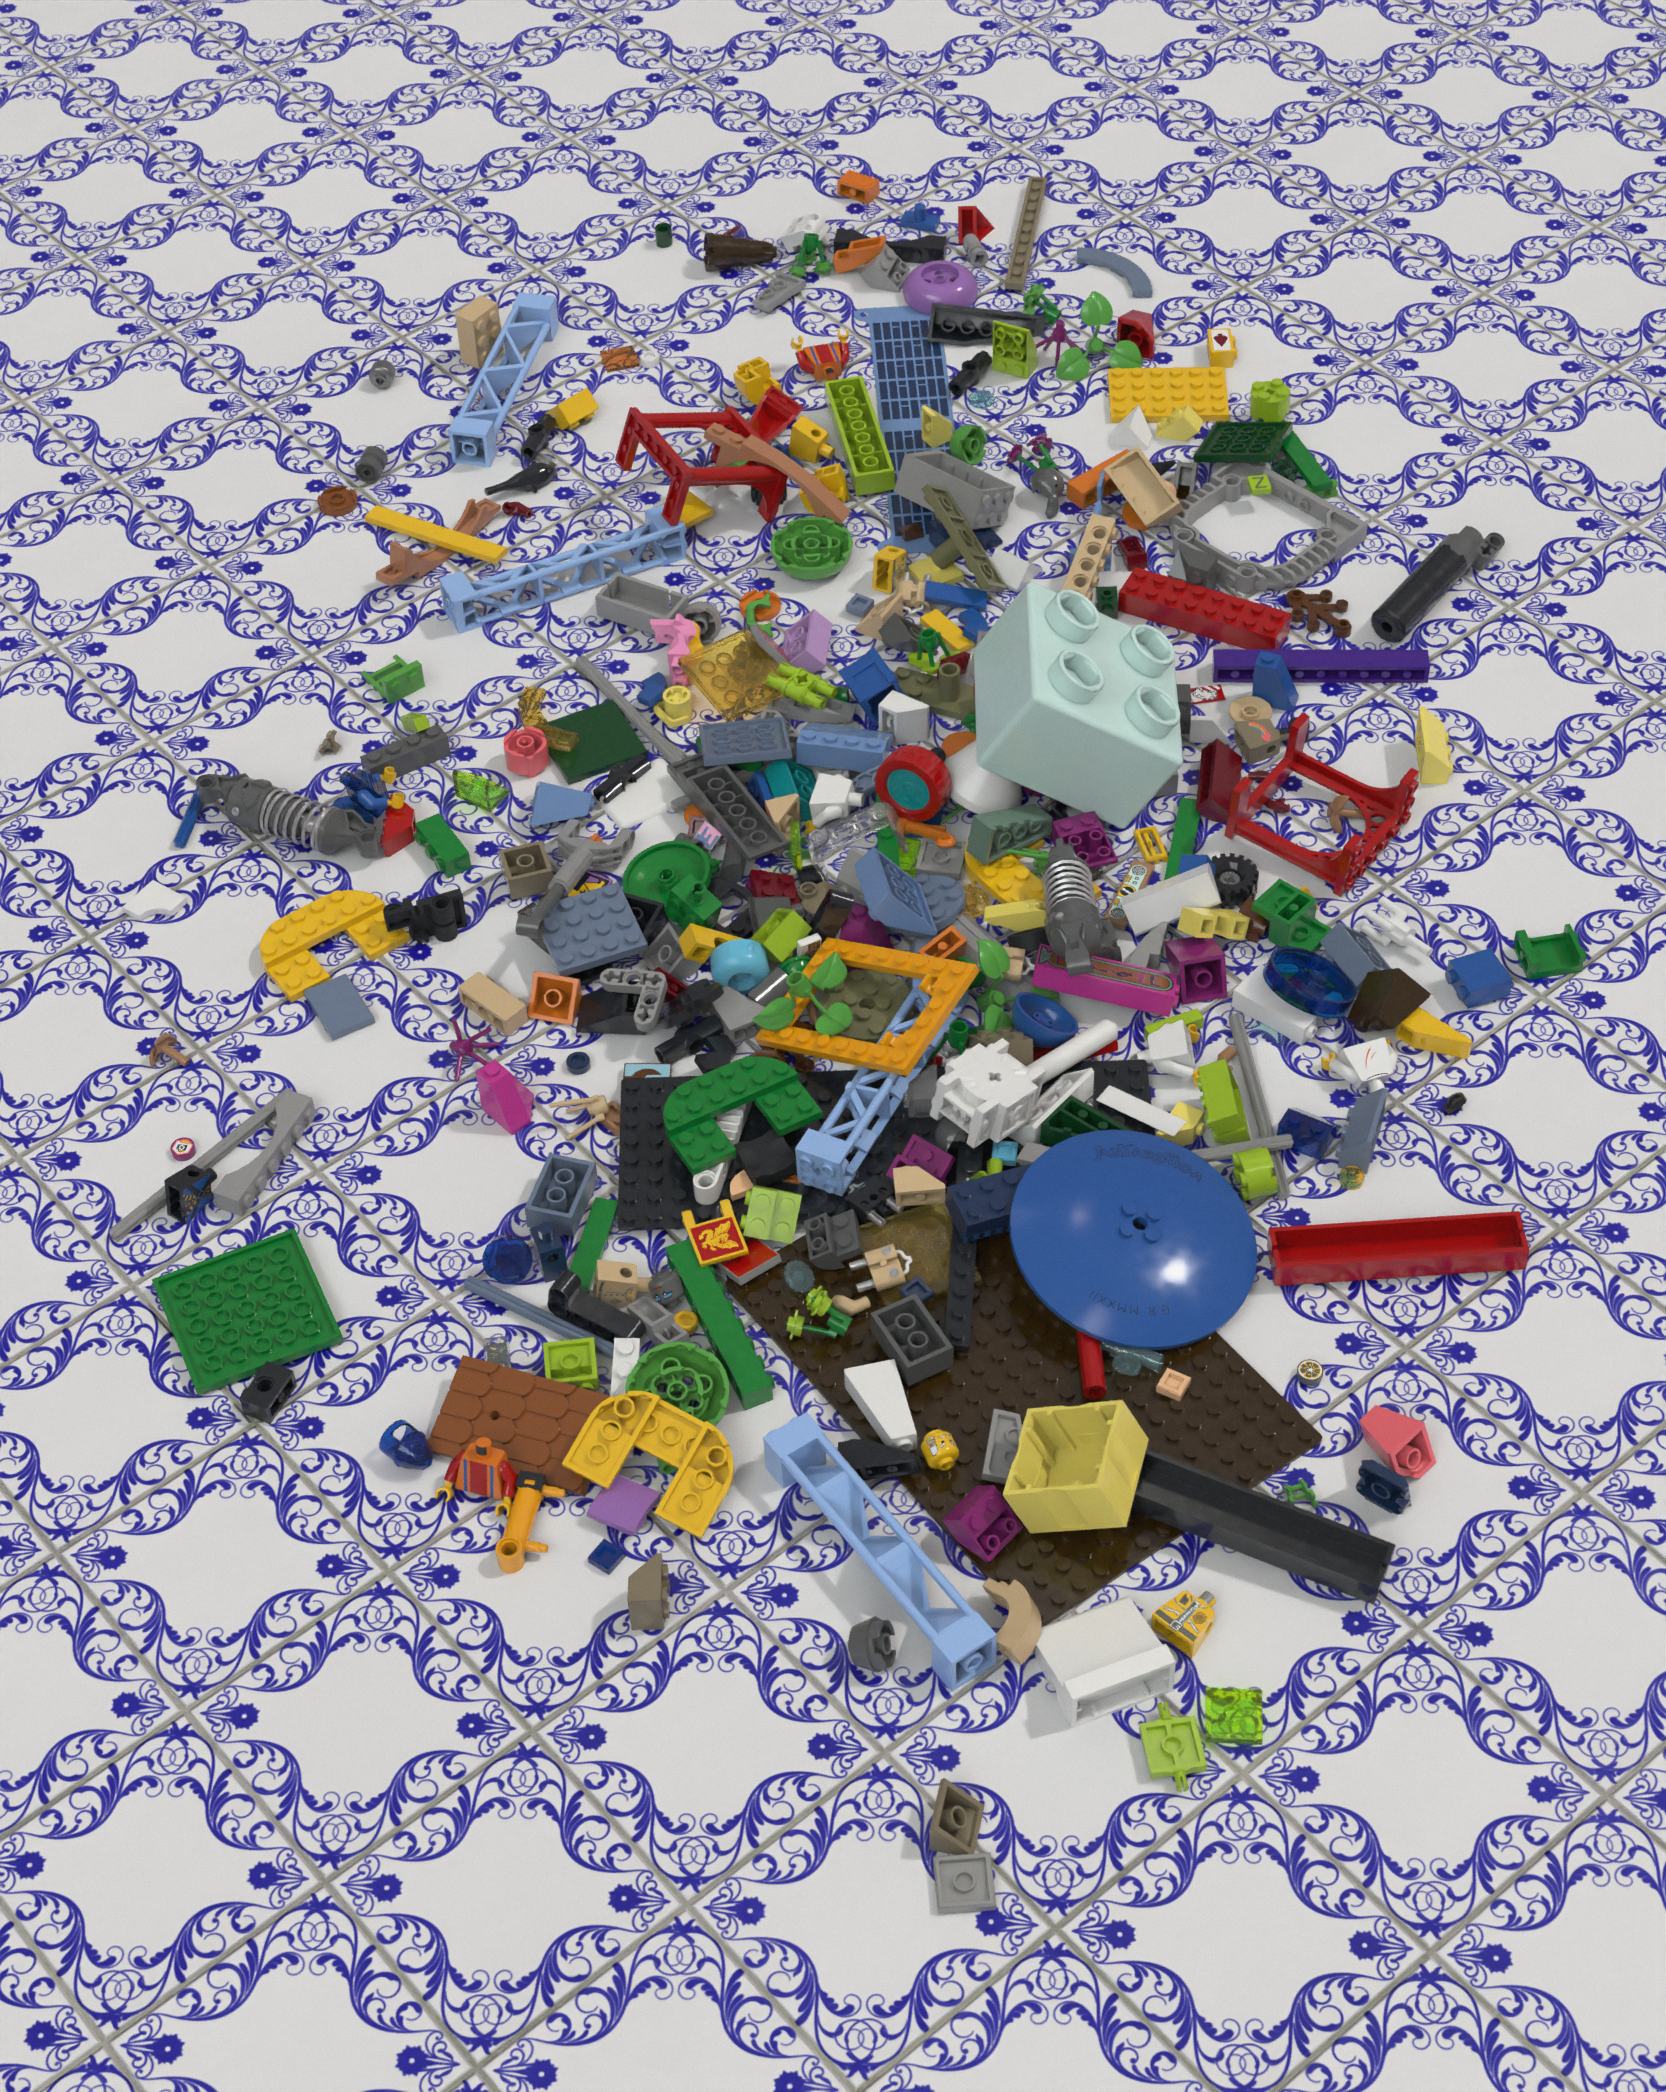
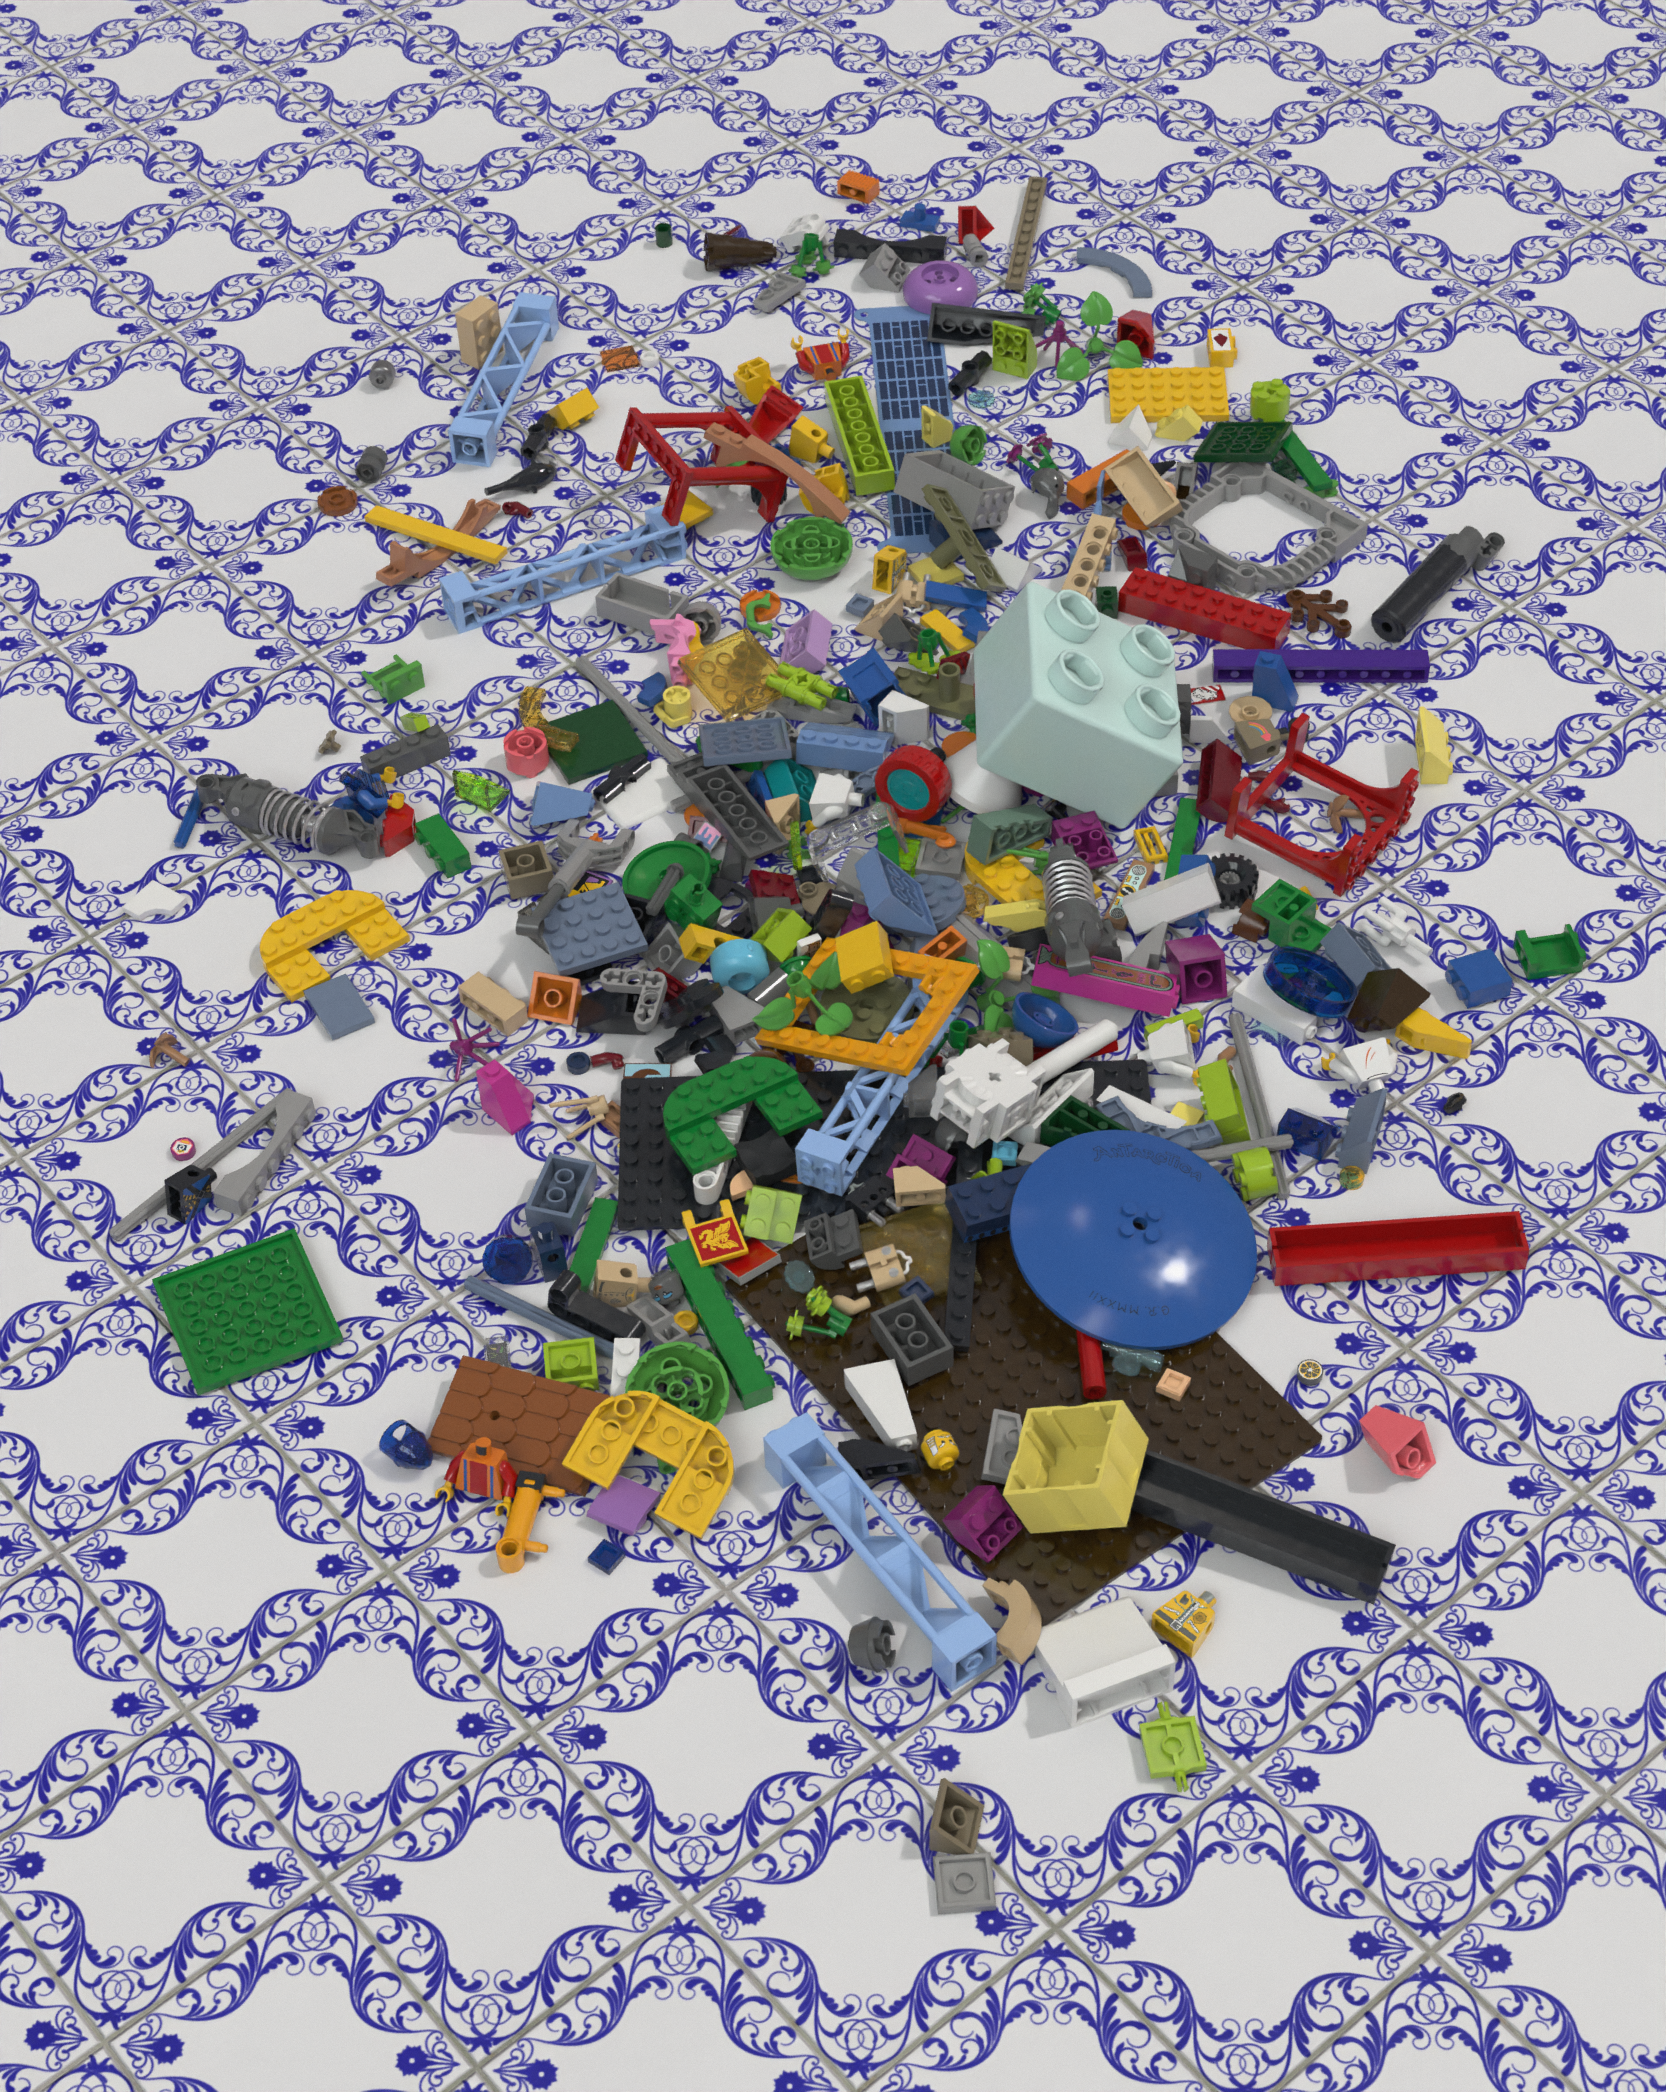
black brick [240,1361,297,1424] -> none
black plate [383,888,468,945] -> none
dark tan slope [627,1553,670,1630] -> none
light grey tile [750,623,792,665] -> none
orange slope [832,235,887,274] -> none
reddish brown slope [897,522,924,541] -> none
light yellow arch [1177,907,1250,940] -> none
clear neon green plate [1205,1687,1263,1745] -> none
lime tile [1246,475,1272,496] -> none
bright green piece [1283,1479,1319,1508] -> none
dark blue slope [1356,1460,1411,1515] -> none
none -> dark red arm [590,1052,624,1070]
none -> dark grey axle [646,863,684,916]
none -> yellow brick [835,921,894,994]
none -> sand blue tile [1096,1096,1223,1151]

